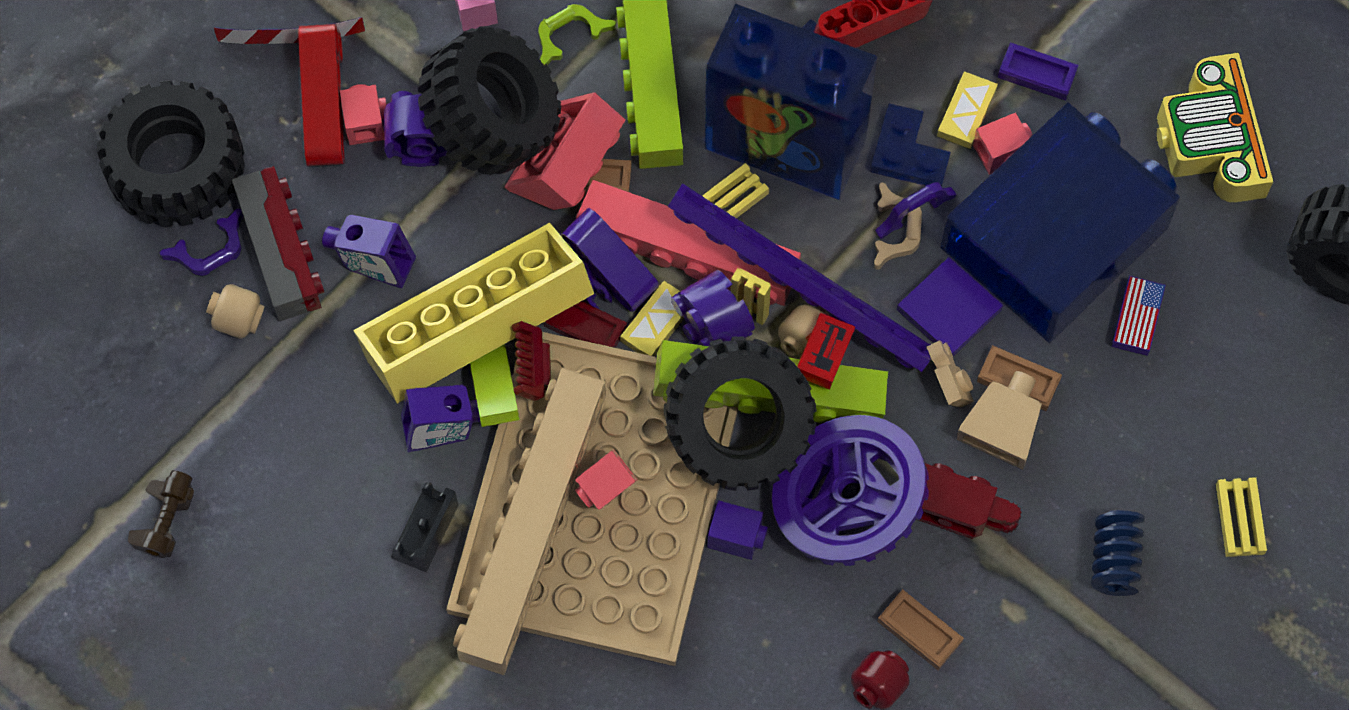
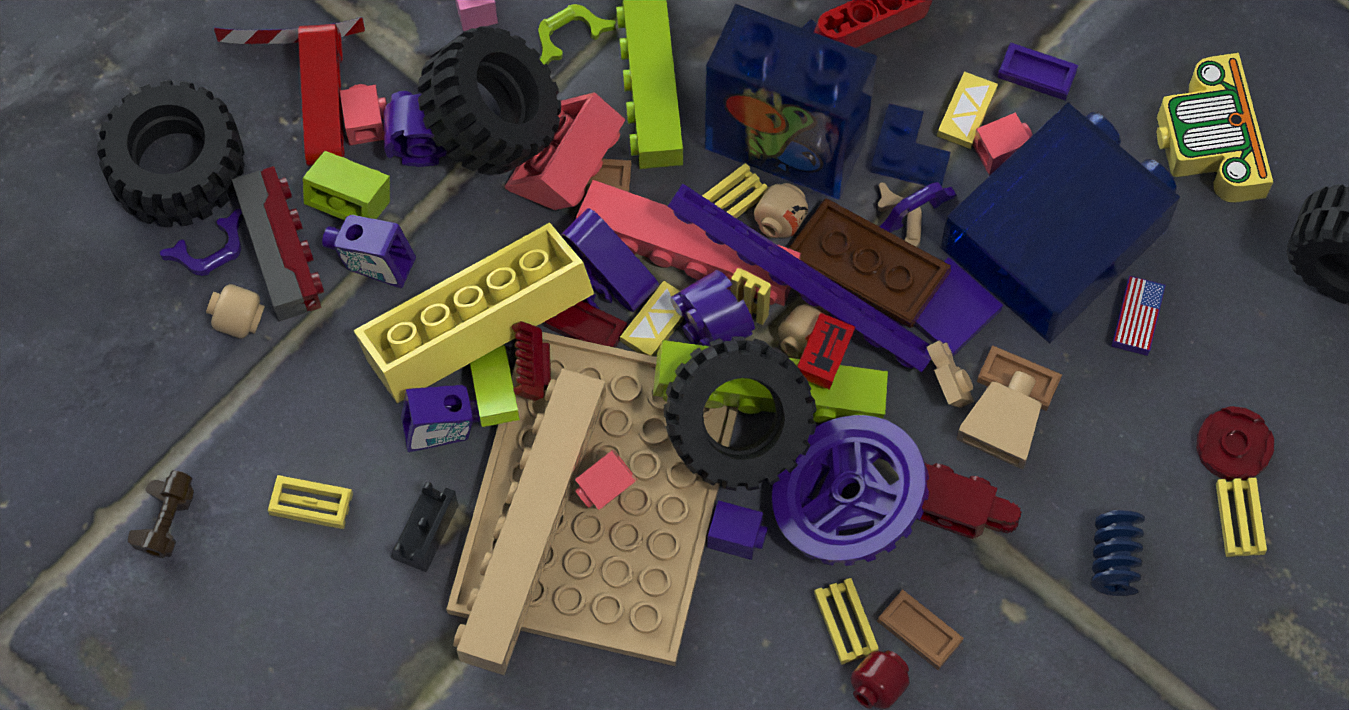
none -> light yellow tile [268,475,353,529]
none -> lime brick [303,151,390,220]
none -> tan head [754,183,808,238]
none -> reddish brown tile [789,198,951,328]
none -> light yellow tile [814,578,879,665]
none -> dark red tile [1196,406,1274,481]

